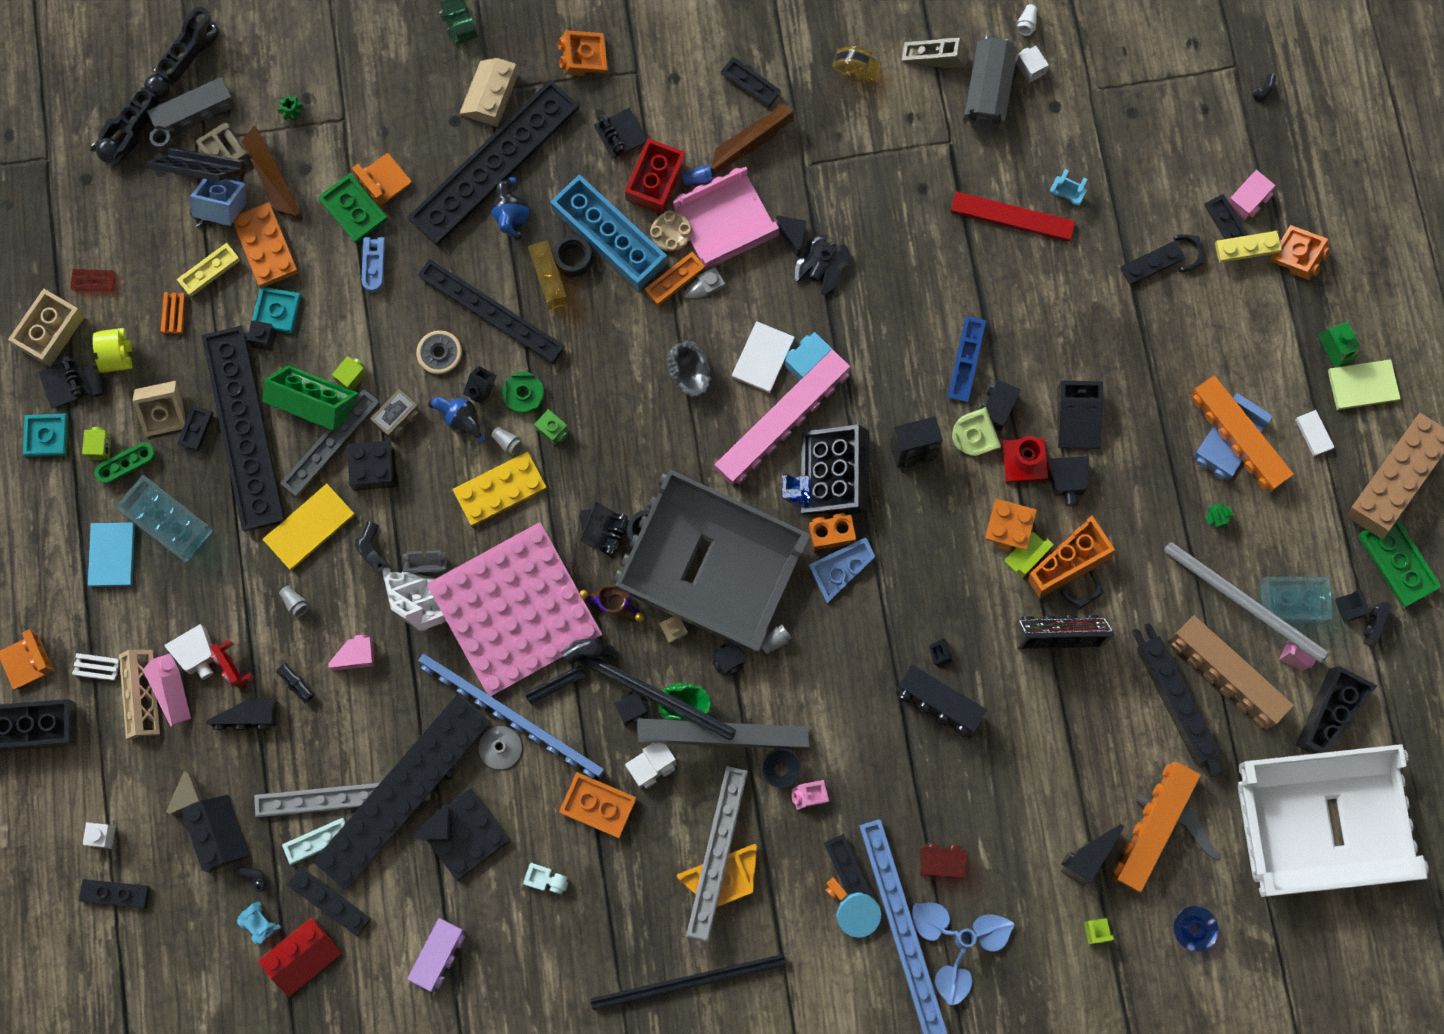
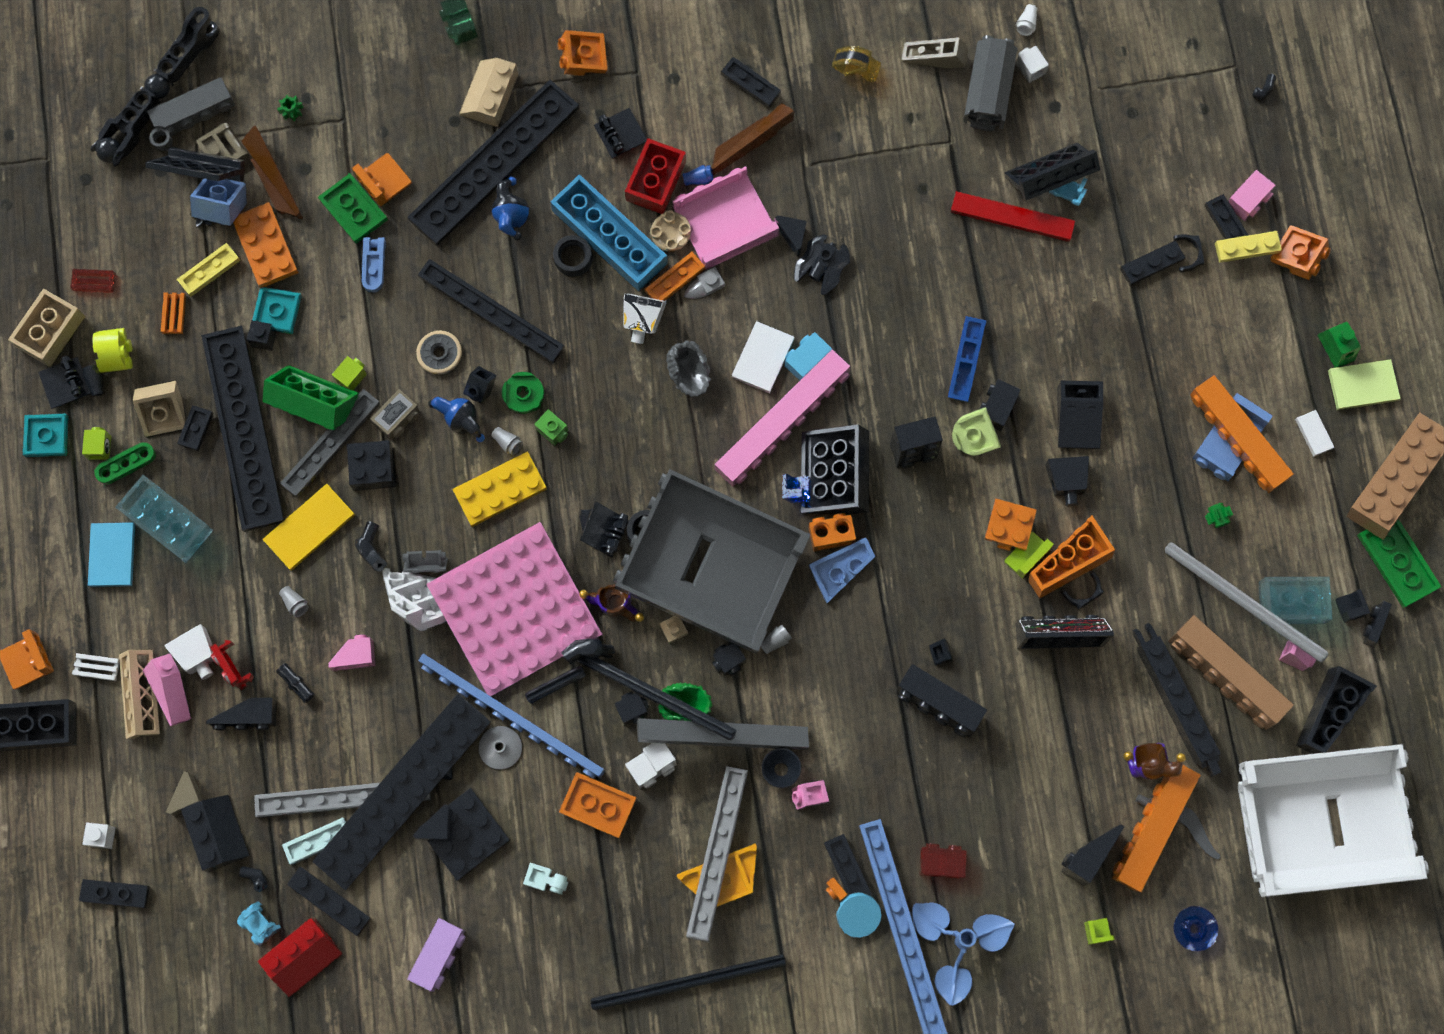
clear yellow brick [528,240,568,310] -> none
red plant [1001,436,1048,483] -> none
none -> white torso [623,294,667,344]
none -> black fence [1004,142,1101,201]
none -> reddish brown piece [1123,743,1186,780]

